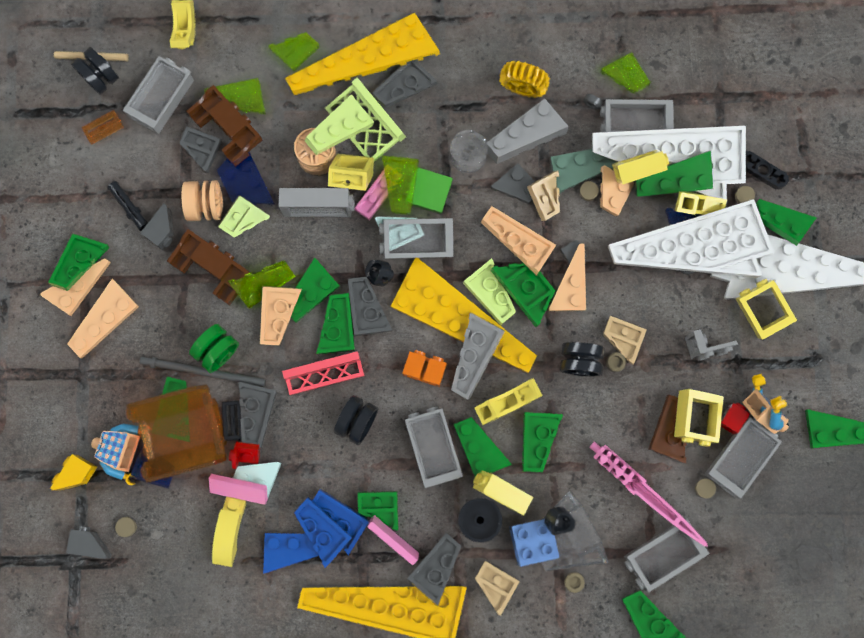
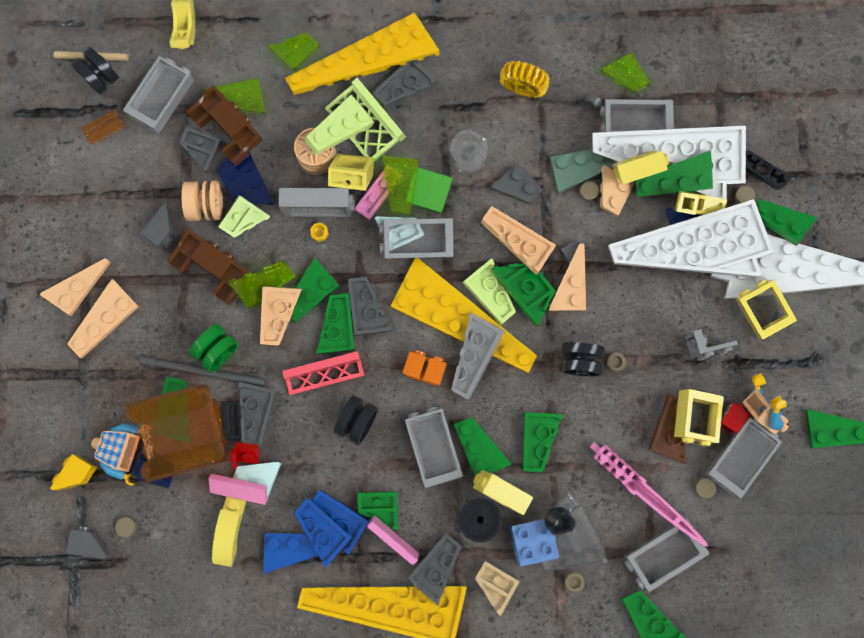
green wing [48,234,109,291] -> none
black pin [107,181,148,231] -> none
black piece [365,260,394,287] -> none
light yellow arch [475,378,542,425] -> none
light grey wedge [485,99,569,164] -> none
tan wing [527,171,560,221] -> none
tan wing [603,316,646,365] -> none
none -> yellow tile [310,222,329,242]

